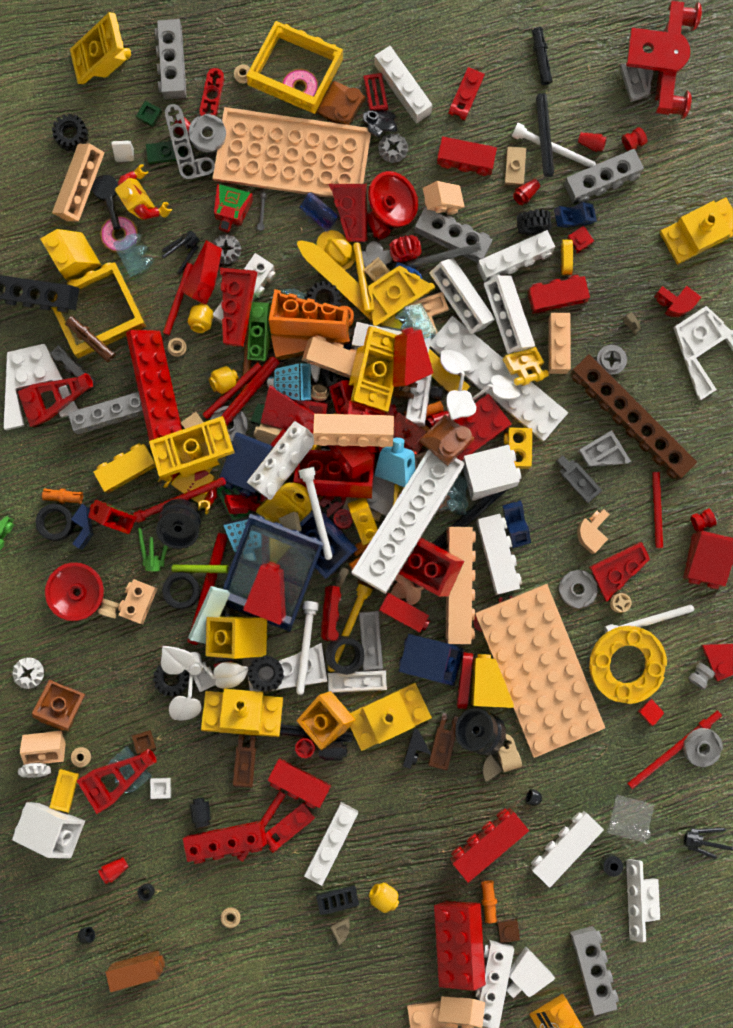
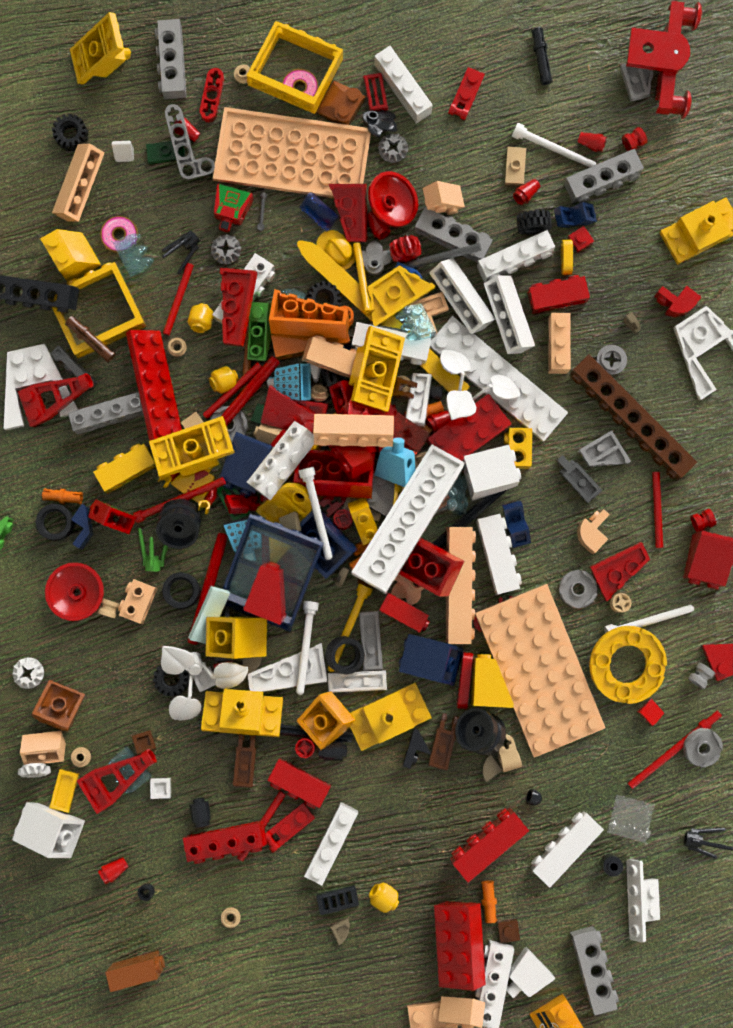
black hinge [77,927,95,944] -> none
black piece [92,175,121,230] -> none
torso [115,164,172,220] -> none
dark green plate [136,101,162,127] -> none
lime bar [172,565,229,573] -> none
red slope [181,240,222,305] -> none
light grey tile [189,114,226,153] -> none
black tyre [248,655,284,692] -> none
red plate [321,586,341,641] -> none
tan tile [364,257,390,282] -> none
red slope [393,327,434,387] -> none
dark orange slope [419,414,474,466] -> none
red brick [437,136,497,176] -> none
yellow plate [502,347,549,386] -> none
black axle [536,93,554,177] -> none

